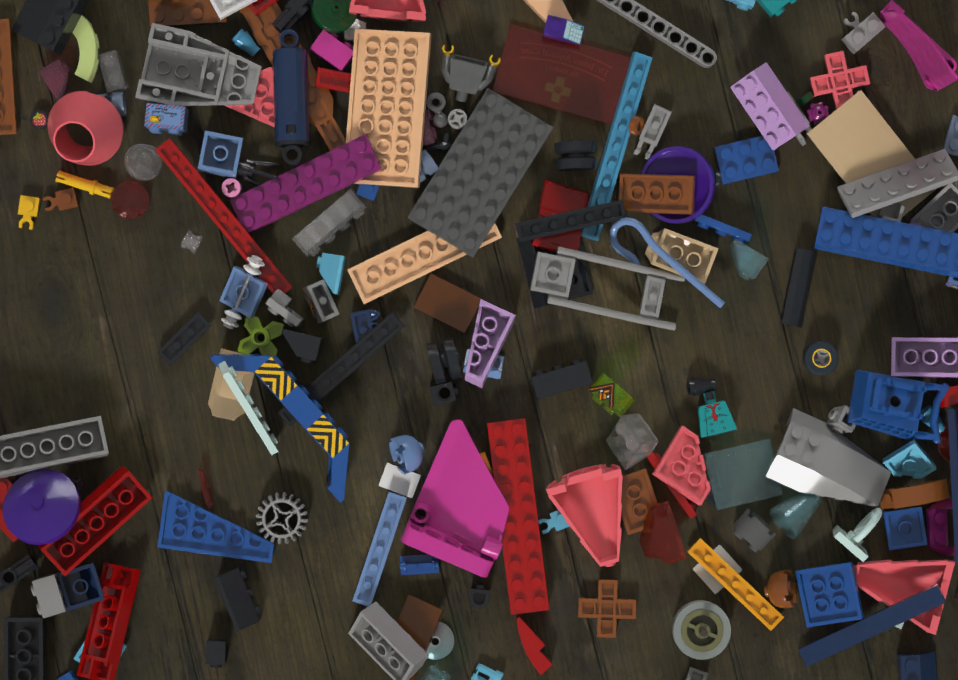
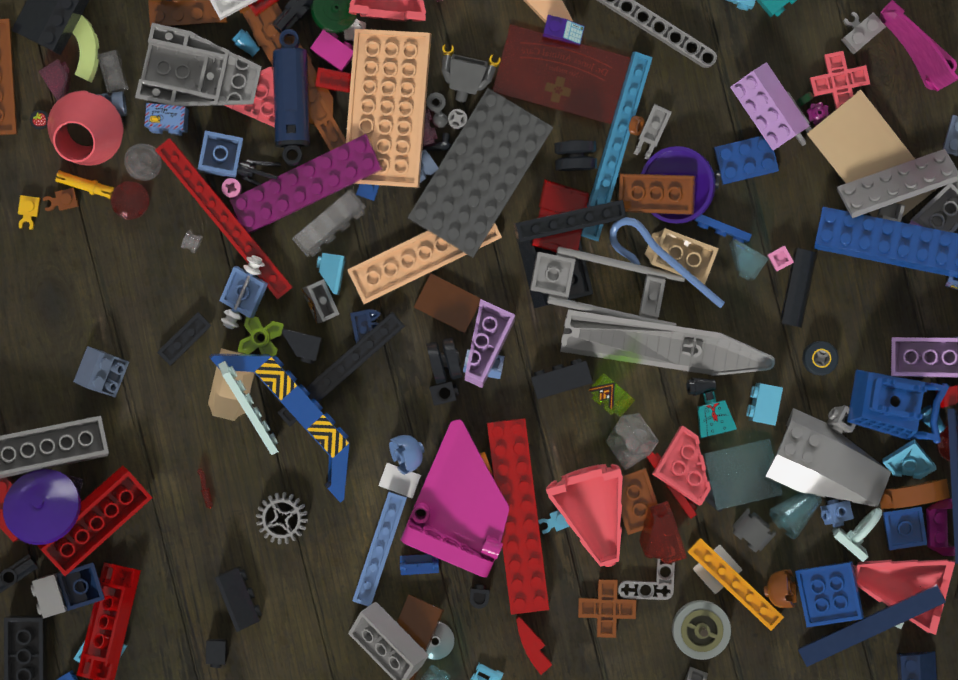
blue wing [157,490,275,563] -> none
light grey plate [265,289,305,327] -> none
none -> sand blue slope [73,346,129,397]
none -> light grey piece [560,310,775,376]
none -> light grey beam [618,544,675,600]
none -> medium azure brick [746,383,783,426]
none -> bright pink tile [767,246,794,272]
none -> medium blue brick [820,499,854,527]

